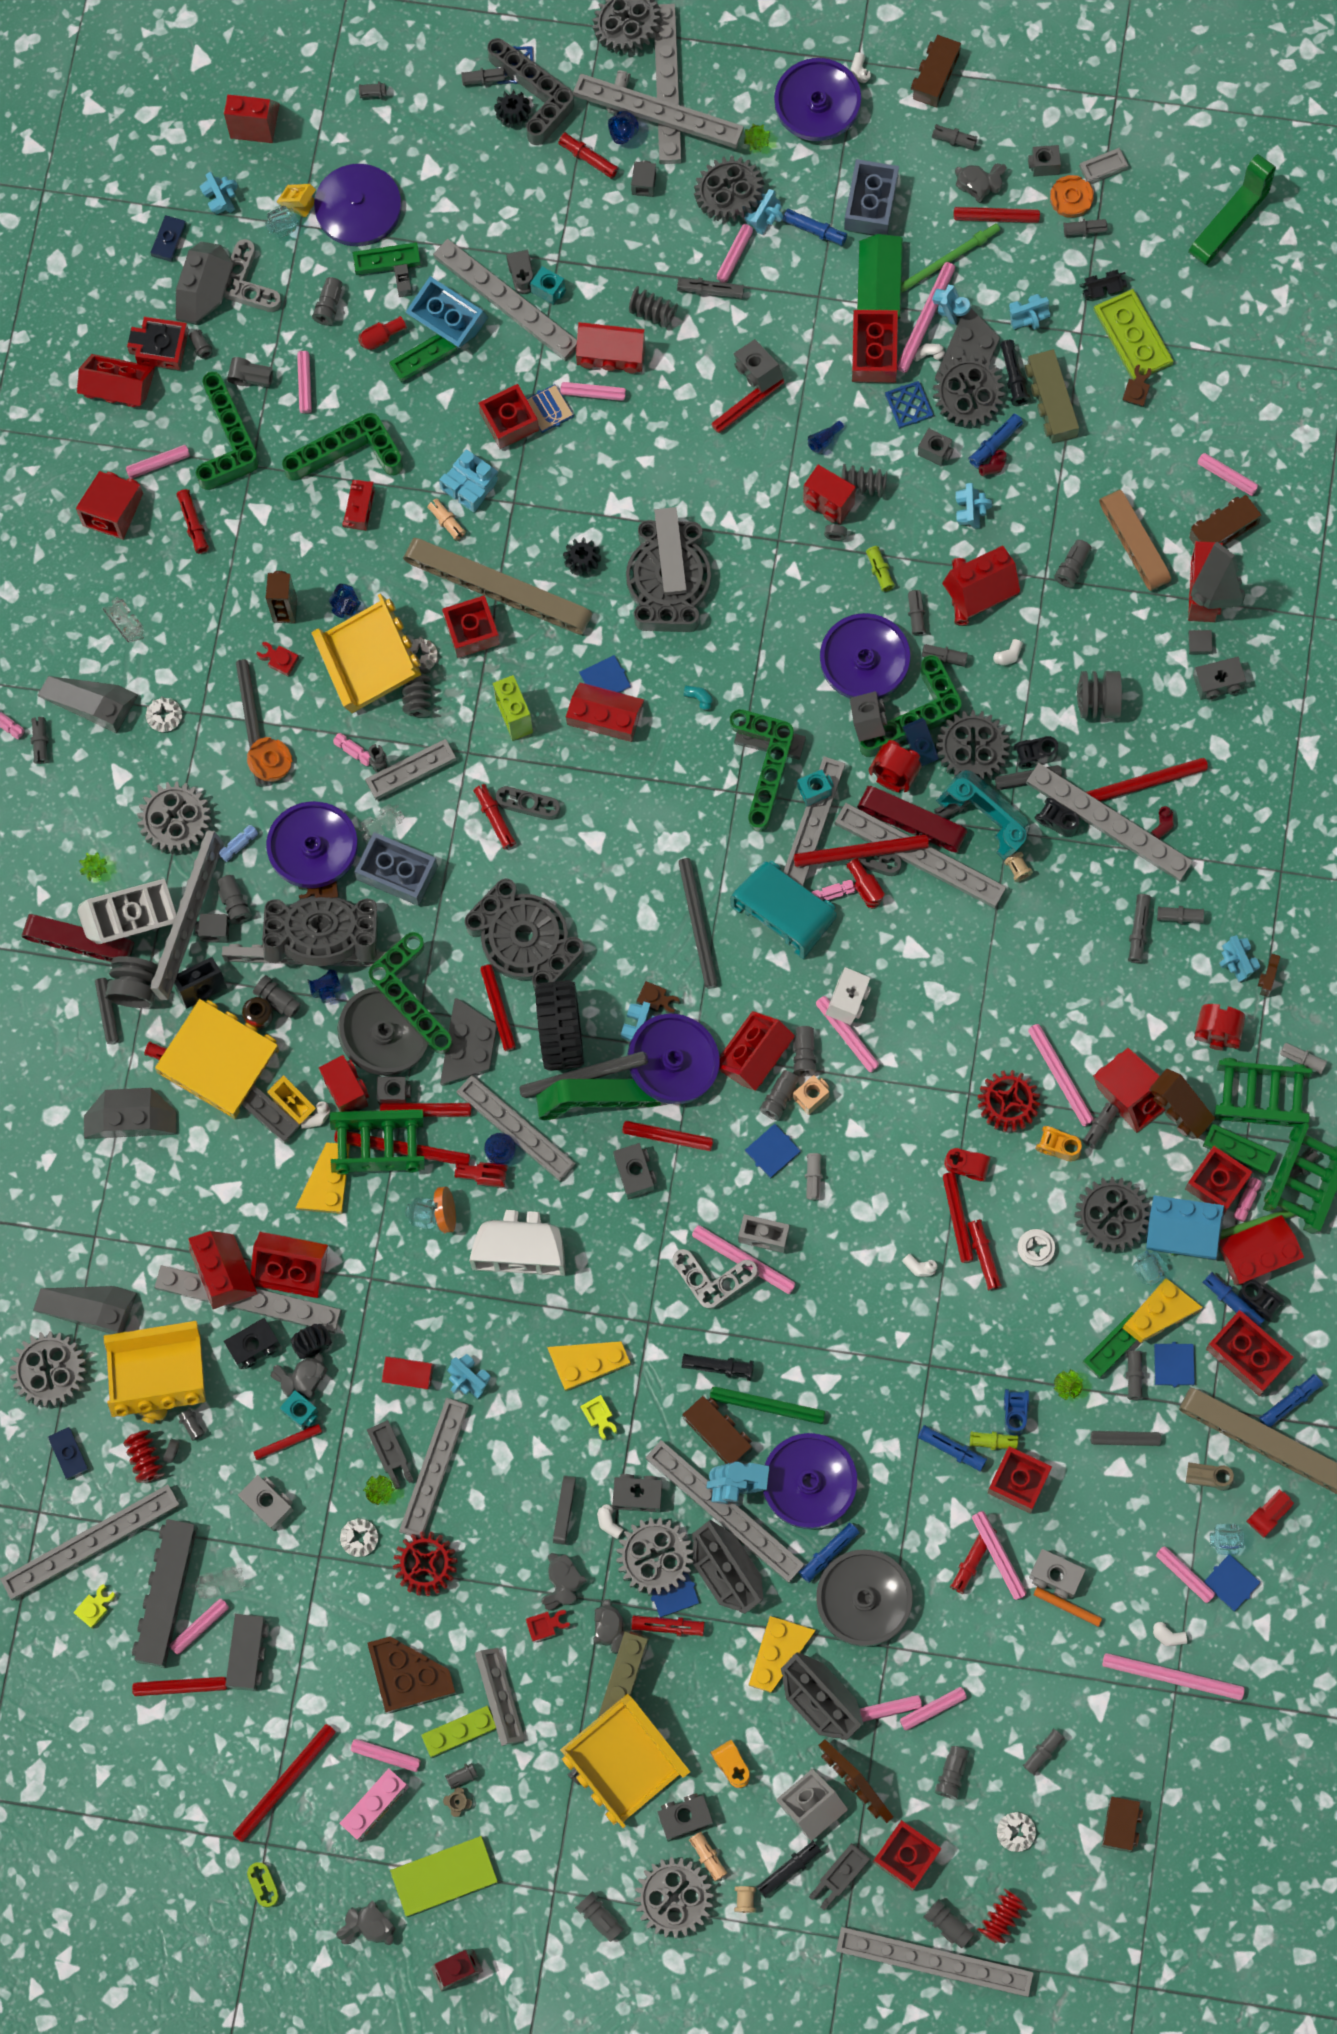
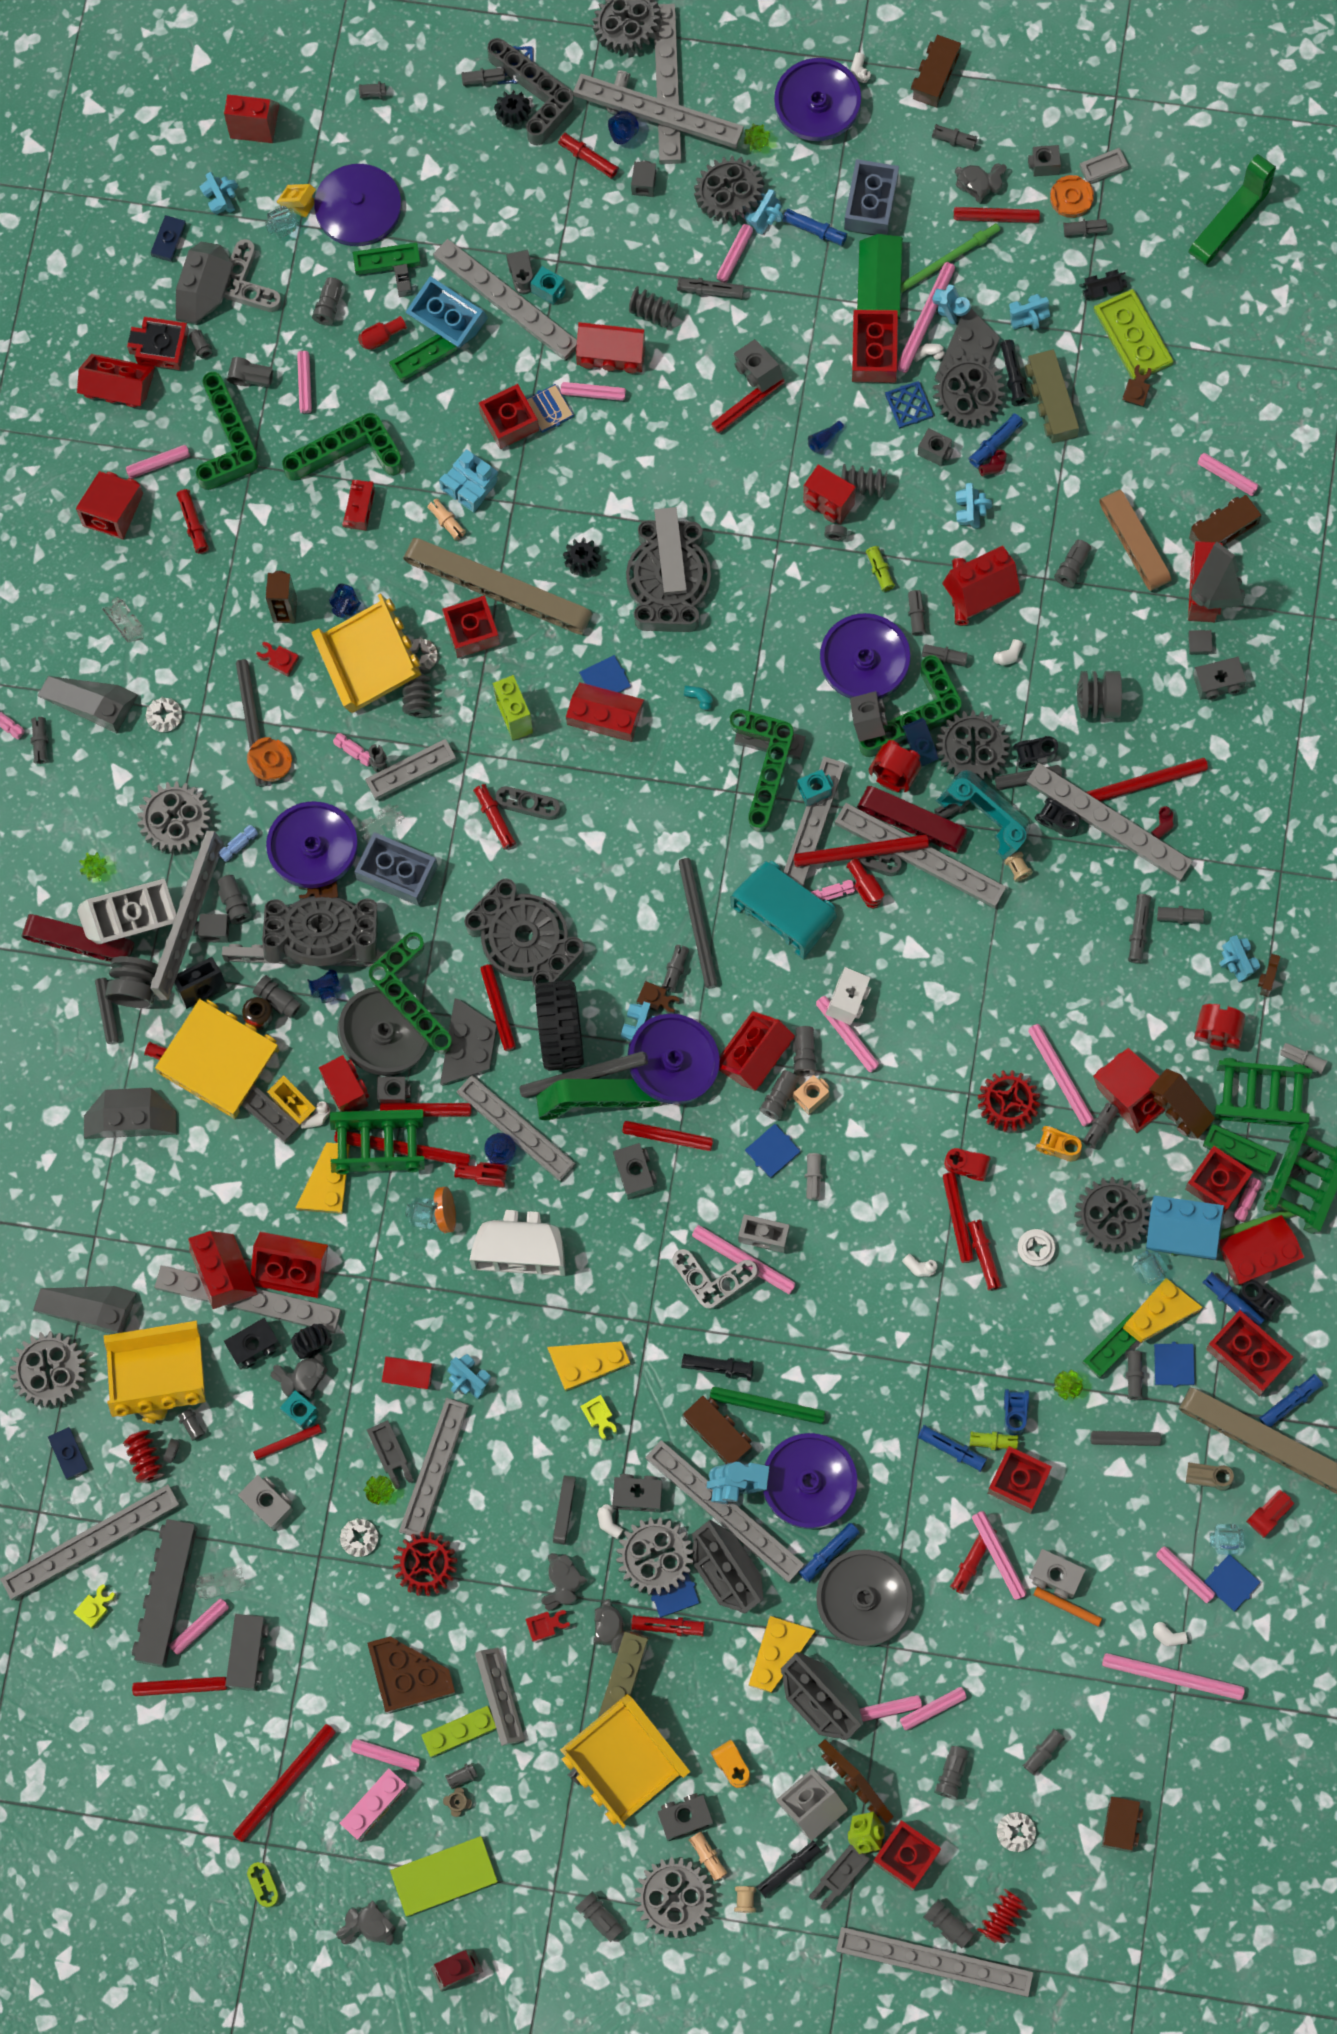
none -> dark grey pin [661,945,689,992]
none -> lime brick [848,1812,885,1854]

